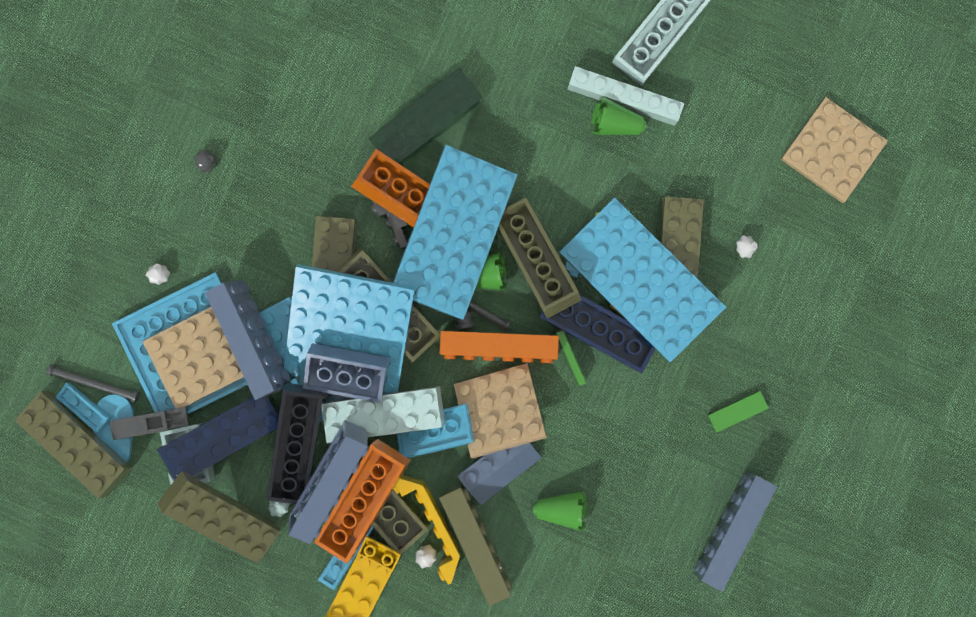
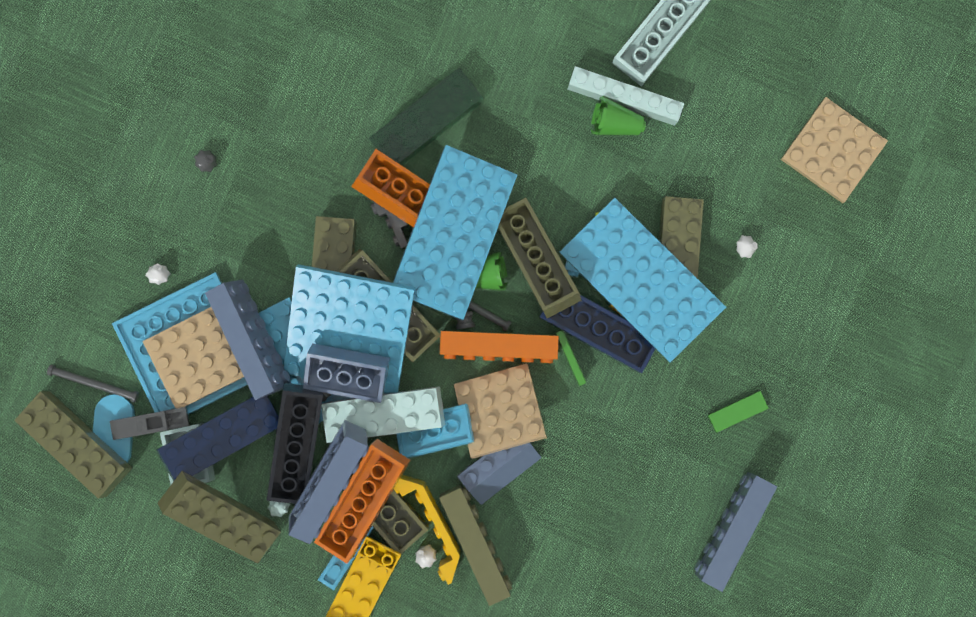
medium azure tile [55,382,111,433] -> none
bright green cone [533,491,587,531] -> none

